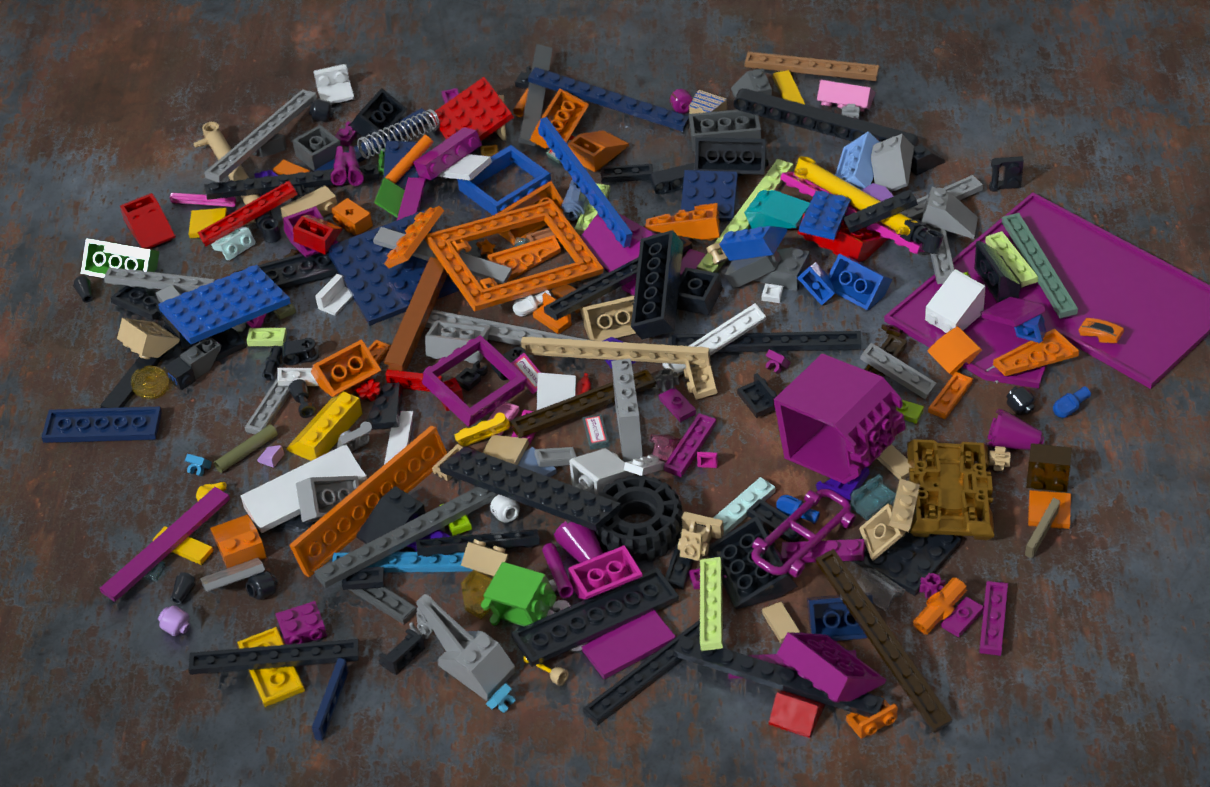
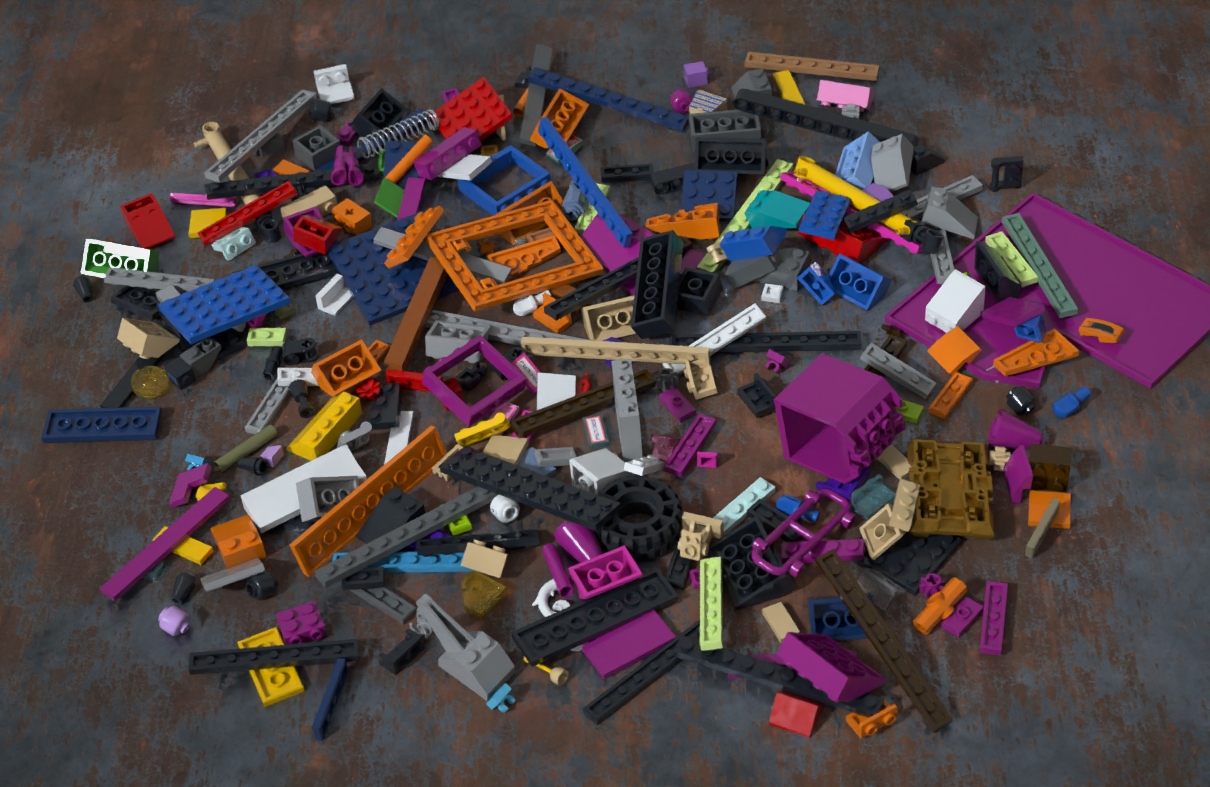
bright green container [481,562,556,626] -> none
orange slope [568,130,629,172] -> none
none -> magenta tile [169,463,212,507]
none -> black cone [237,456,268,476]
none -> medium lavender brick [684,61,710,88]
none -> magenta slope [1003,445,1033,504]

